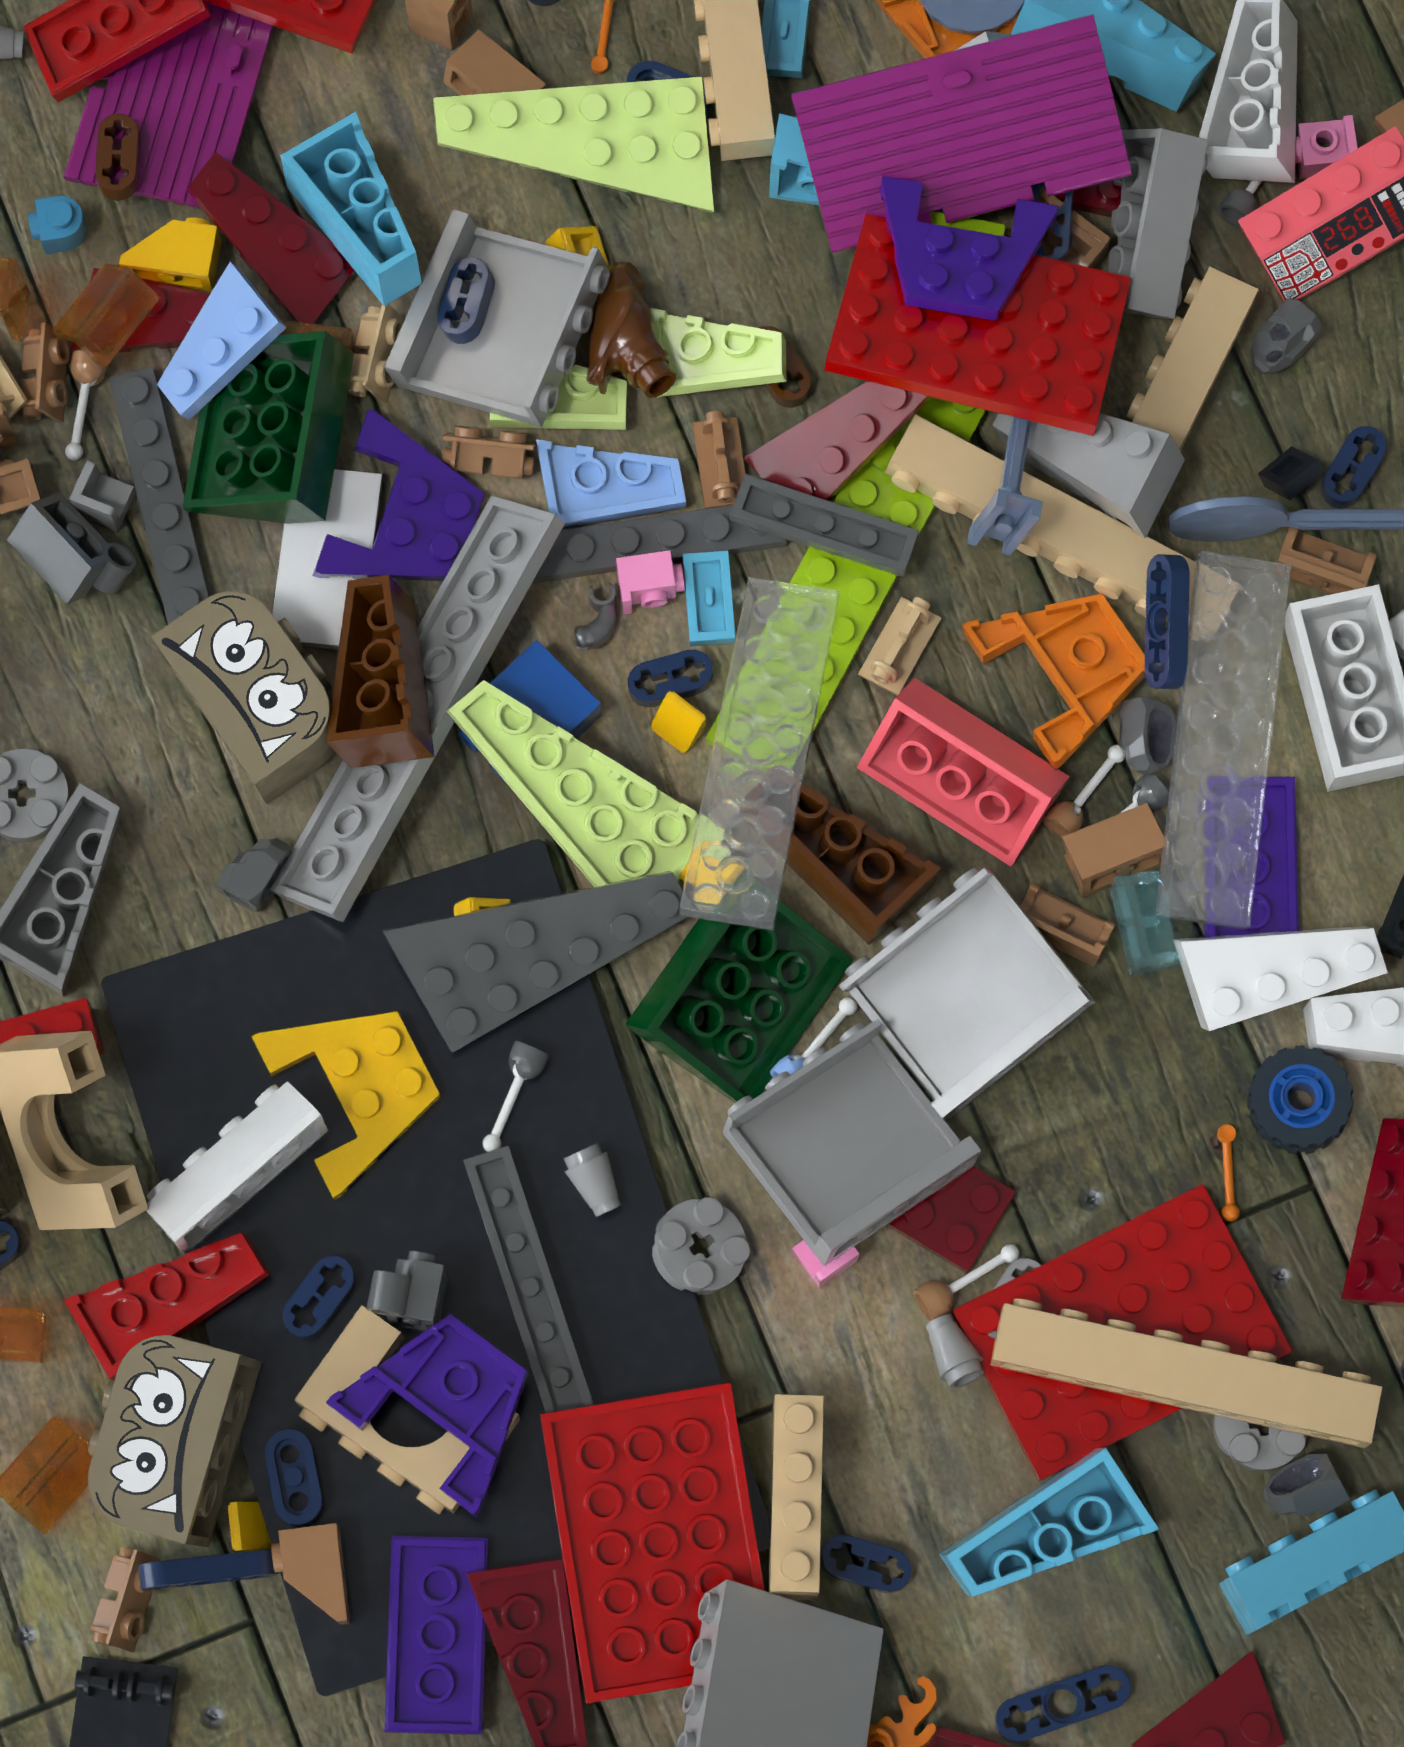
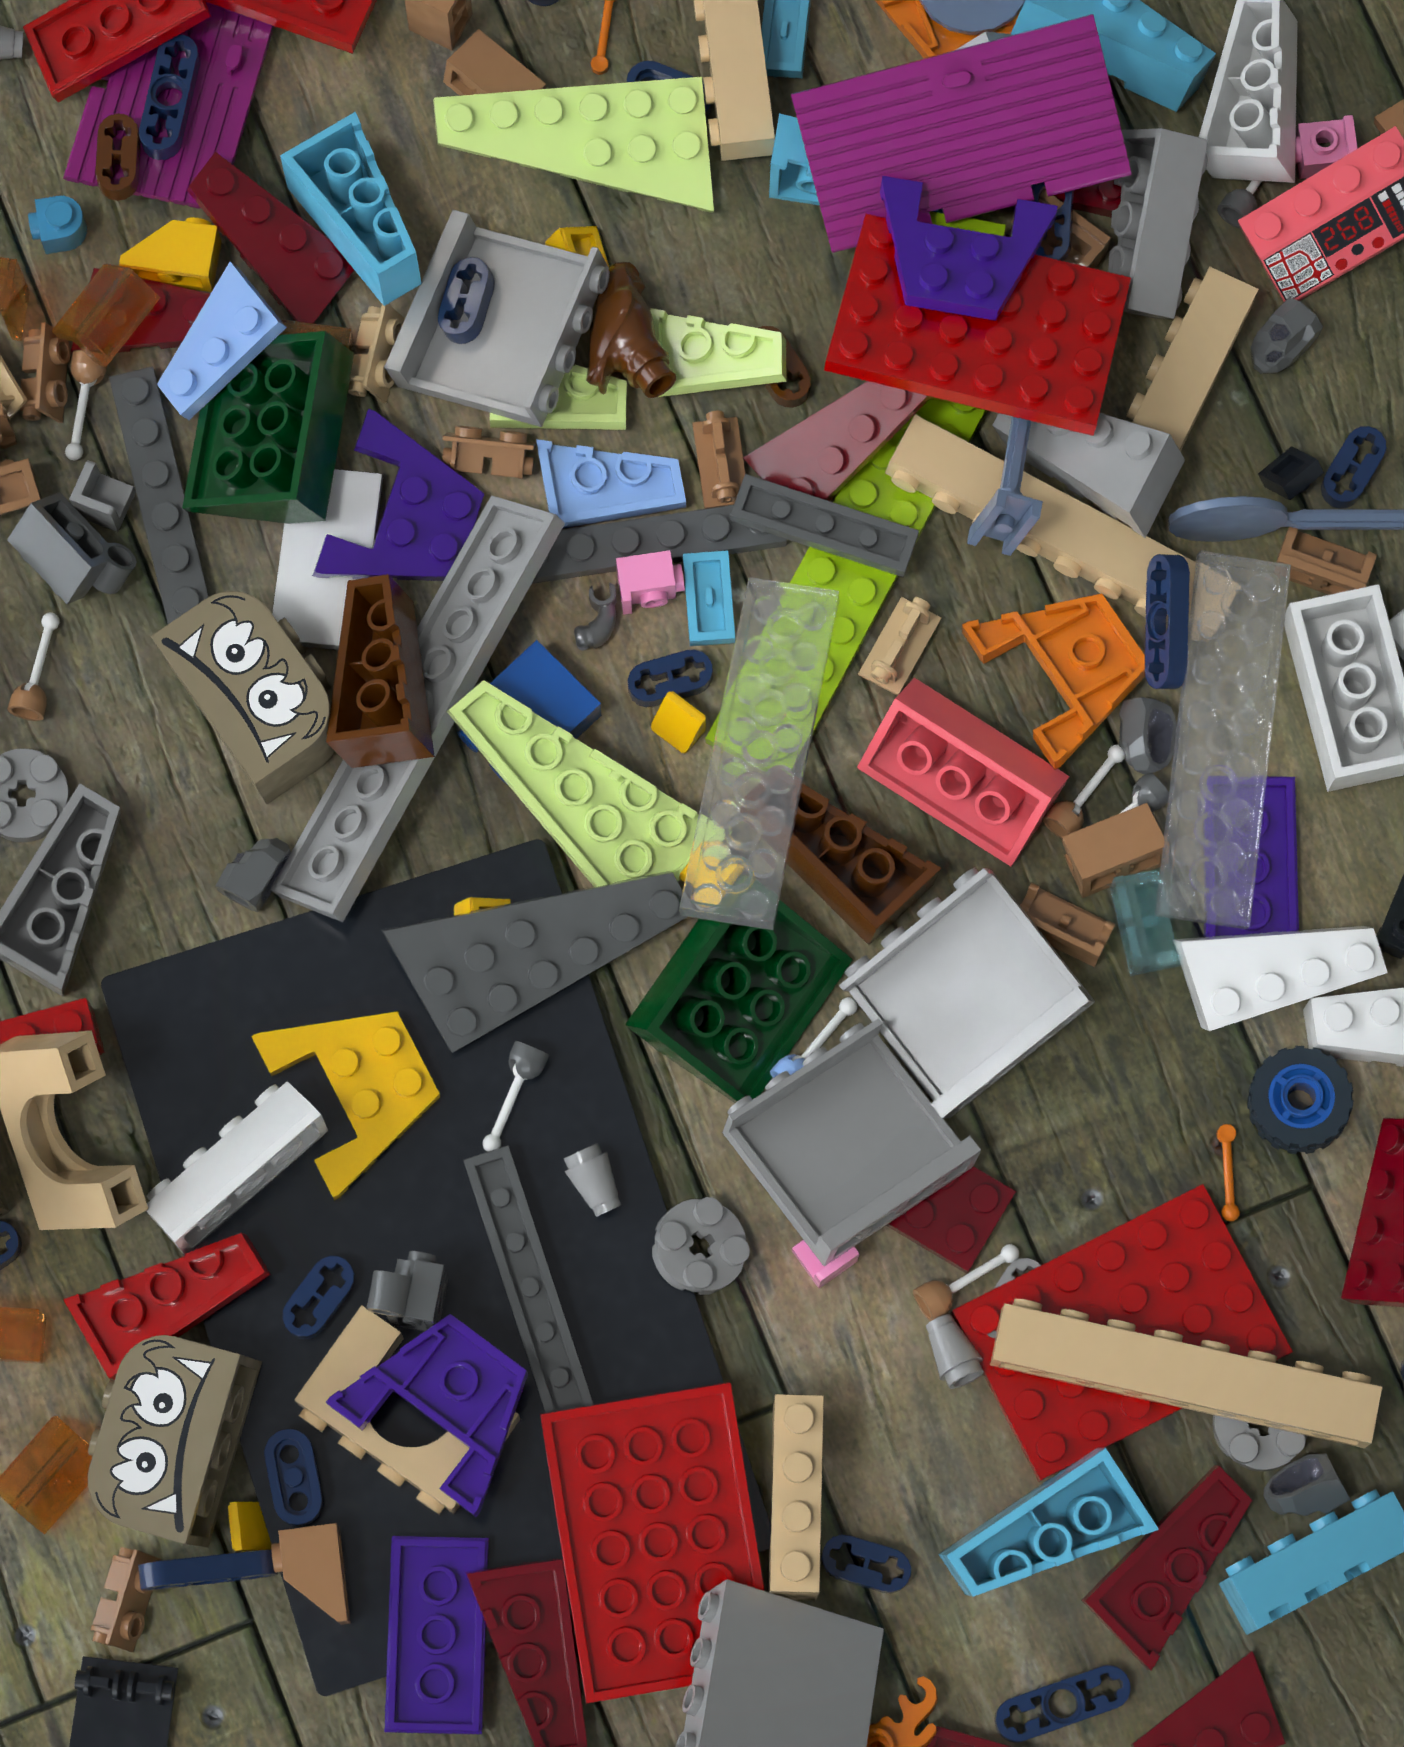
none -> hinge [7,612,60,721]
none -> dark blue beam [139,34,200,160]
none -> dark red wing [1081,1465,1252,1671]

